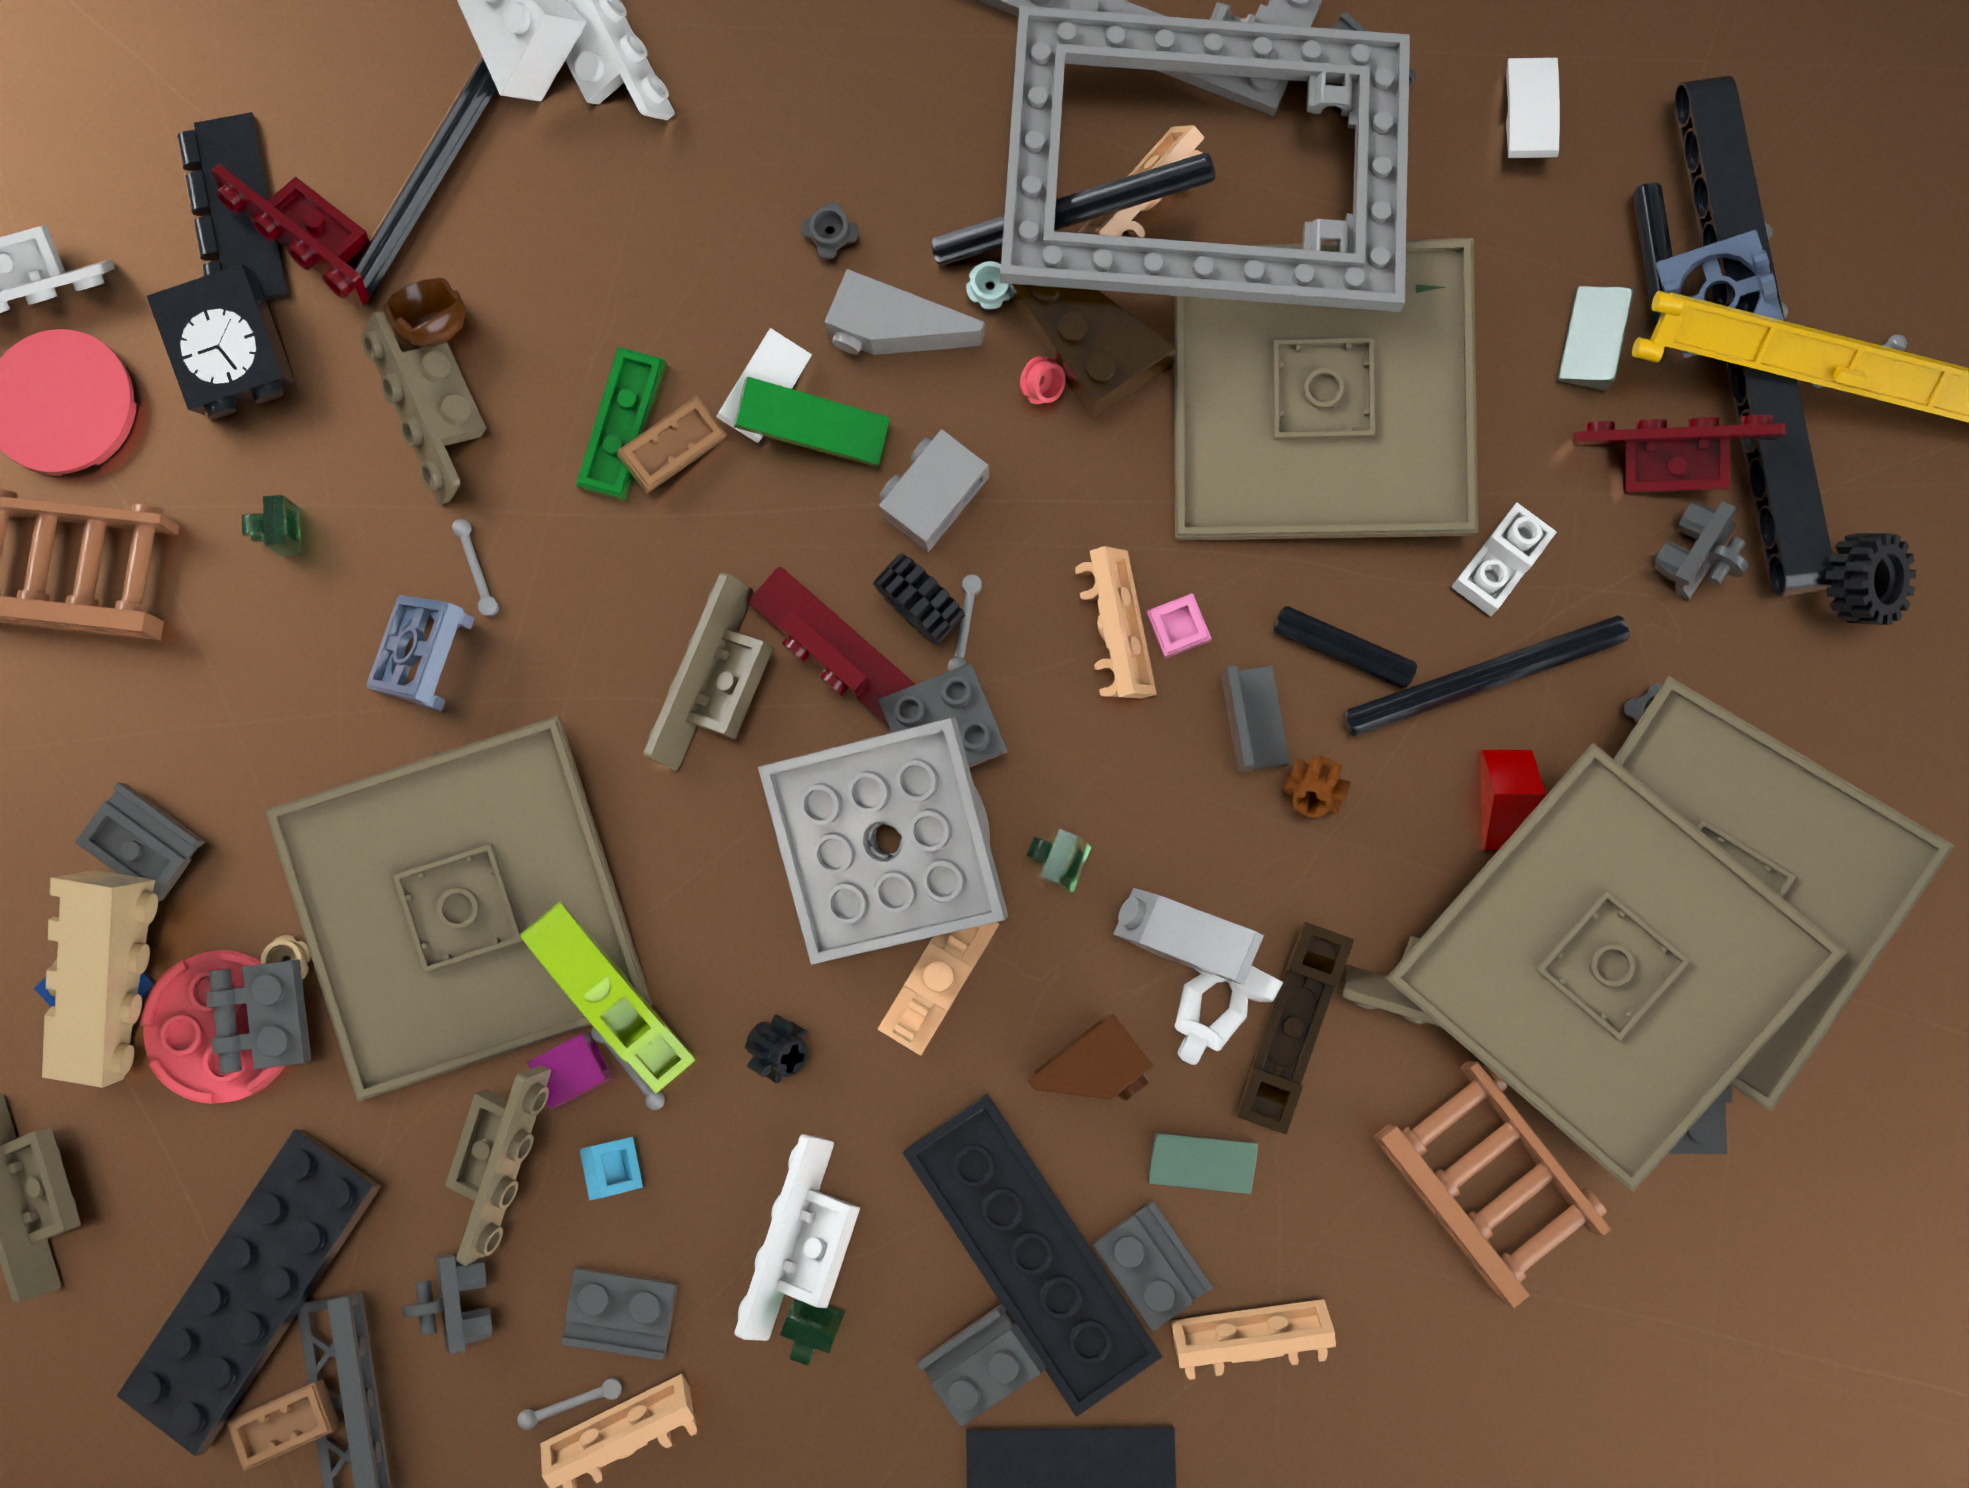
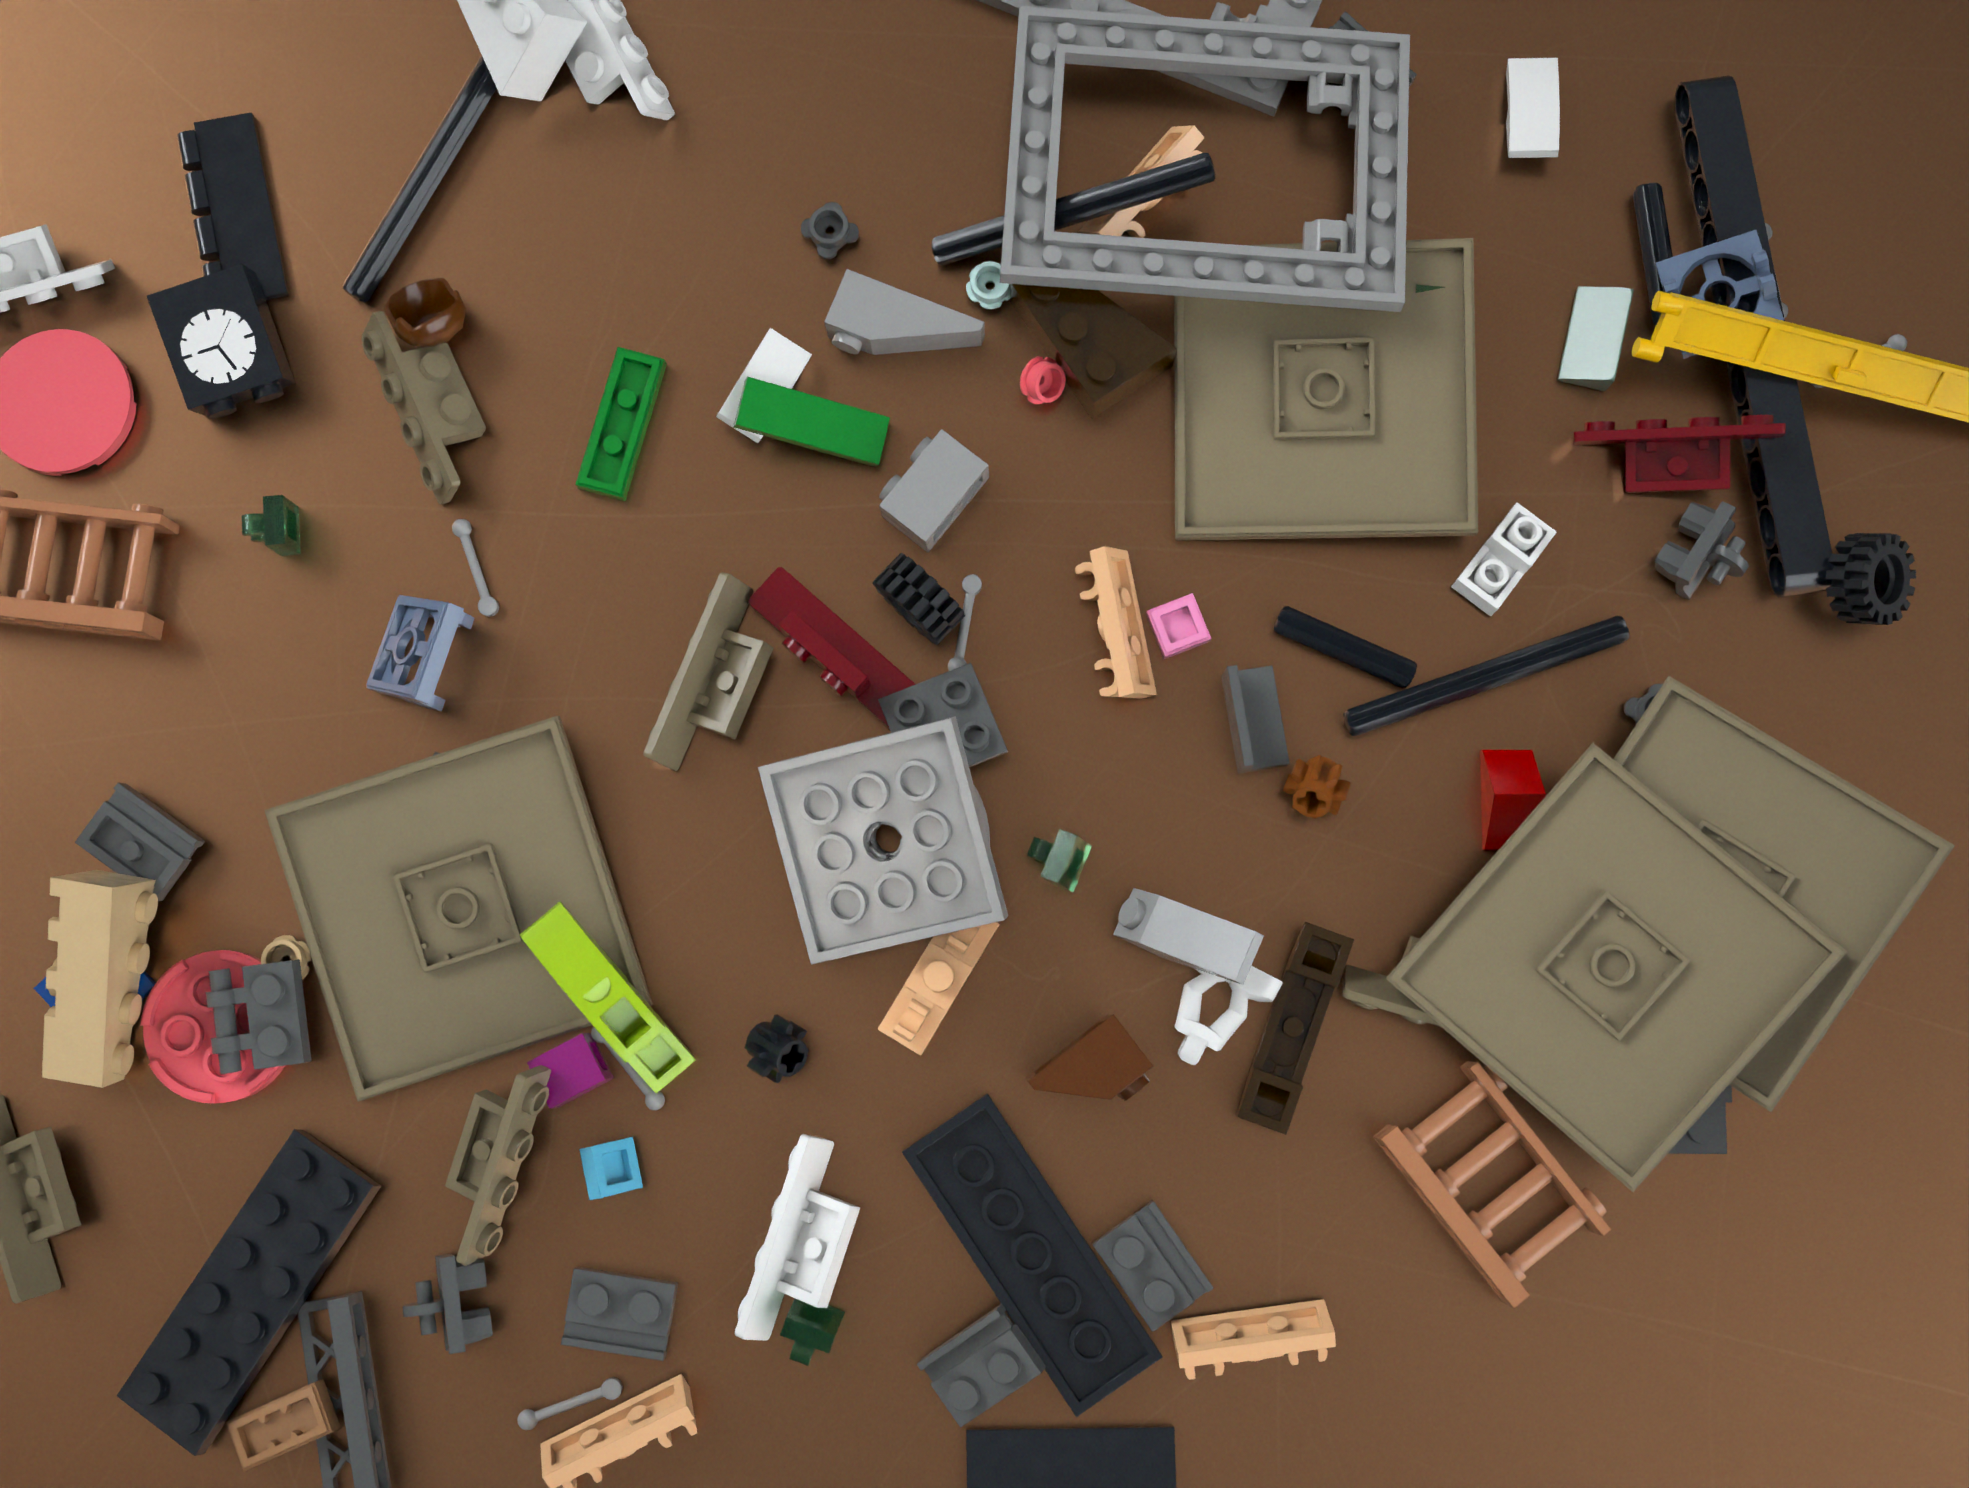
dark red bracket [211,164,370,306] -> none
medium nougat plate [617,396,727,494] -> none
sand green slope [1148,1132,1258,1194] -> none

